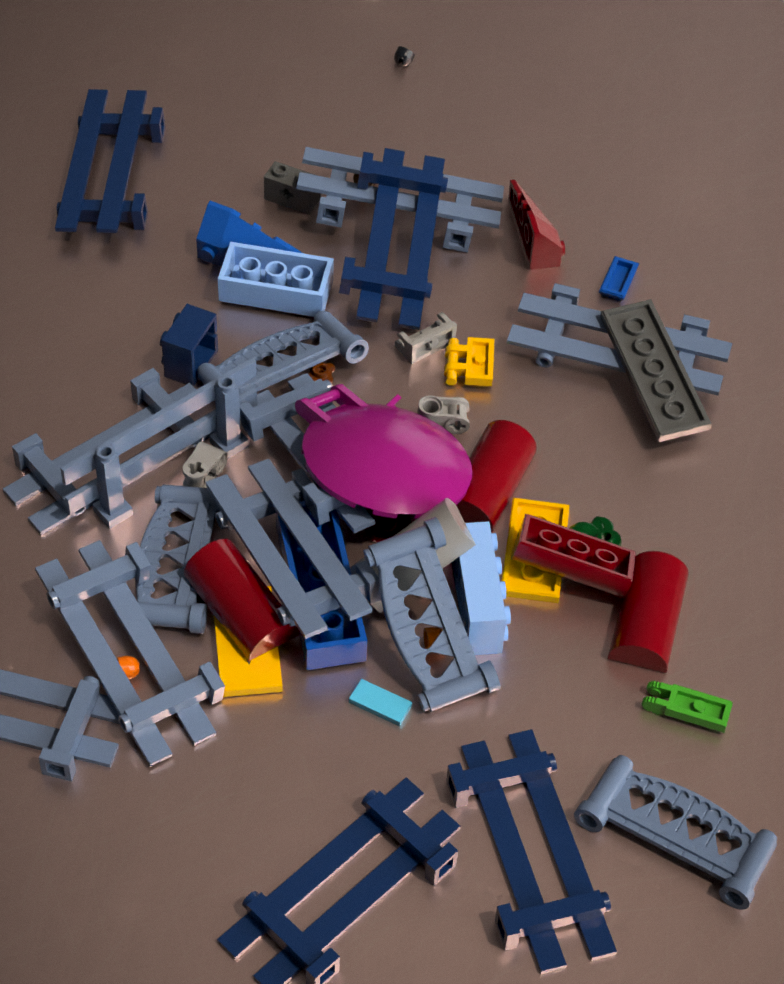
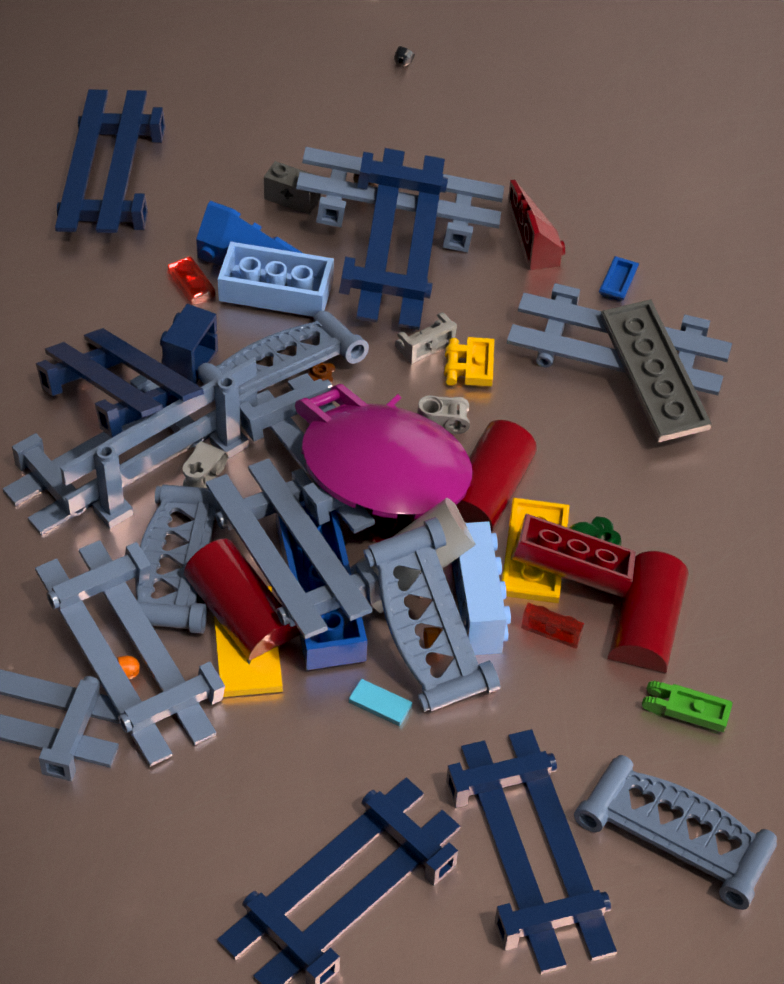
none -> dark blue fence [36,328,204,438]
none -> clear red plate [168,256,216,306]
none -> clear red plate [521,603,584,649]

